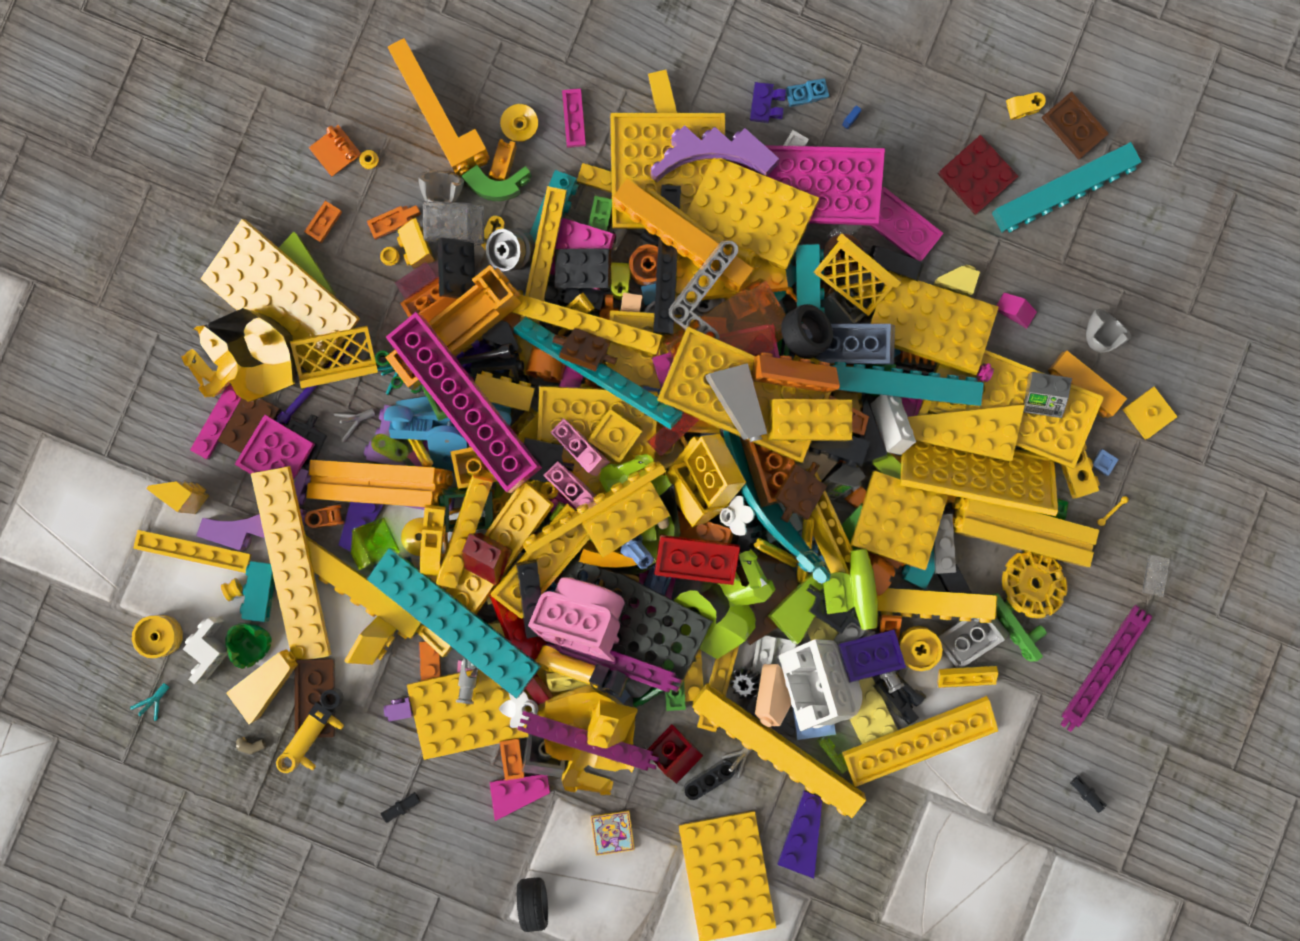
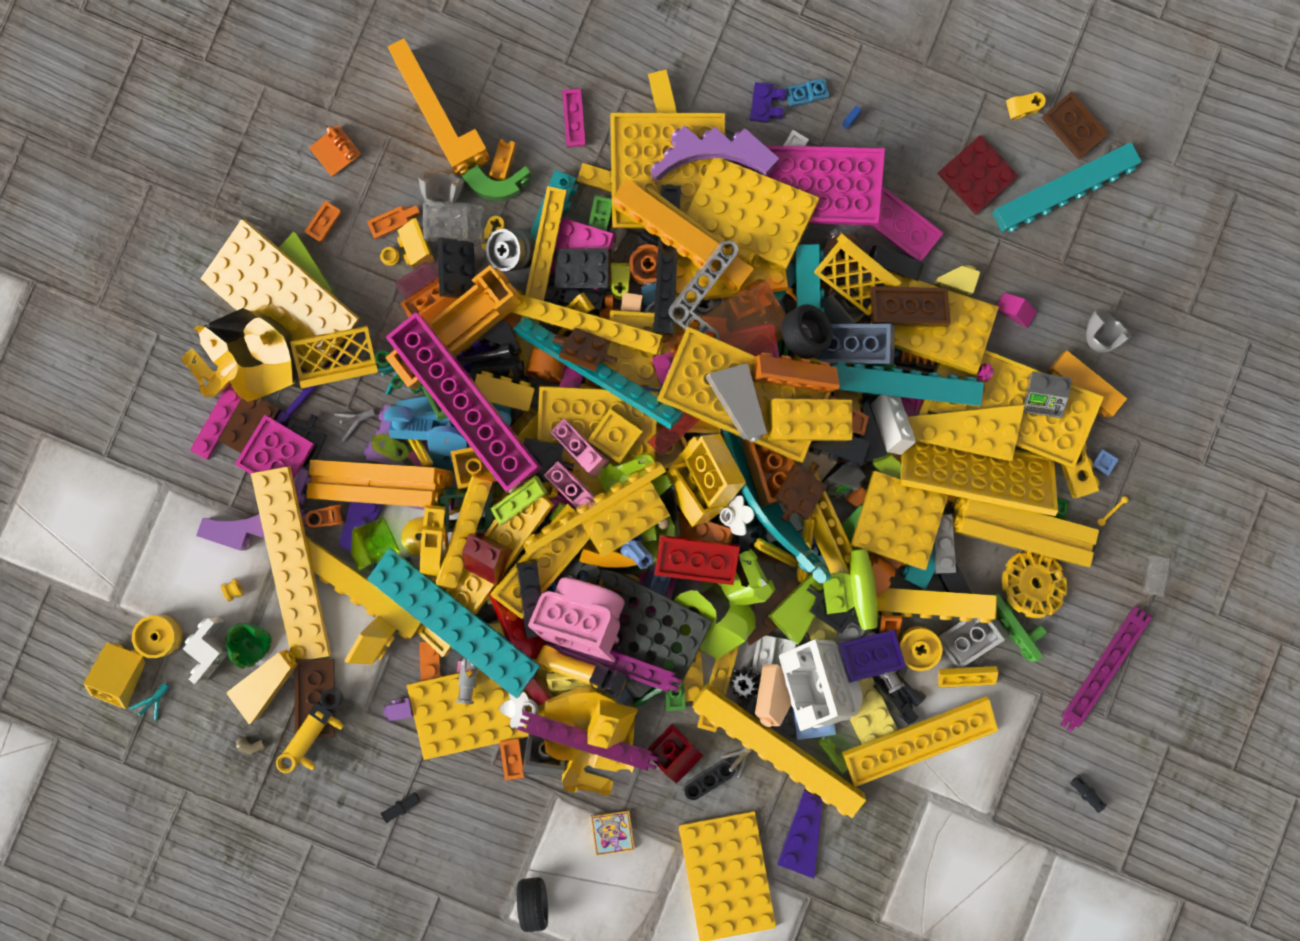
yellow plate [133,530,252,573] -> none
yellow slope [146,481,209,514] -> none
teal brick [240,561,275,622] -> none
yellow plate [359,150,379,169] -> none
dark pink wing [489,774,550,821] -> none
yellow dish [500,104,538,142] -> none
yellow plate [1122,386,1177,440] -> none
none -> yellow slope [83,642,145,709]
none -> lime tile [490,476,548,525]
none -> reddish brown plate [870,287,951,327]

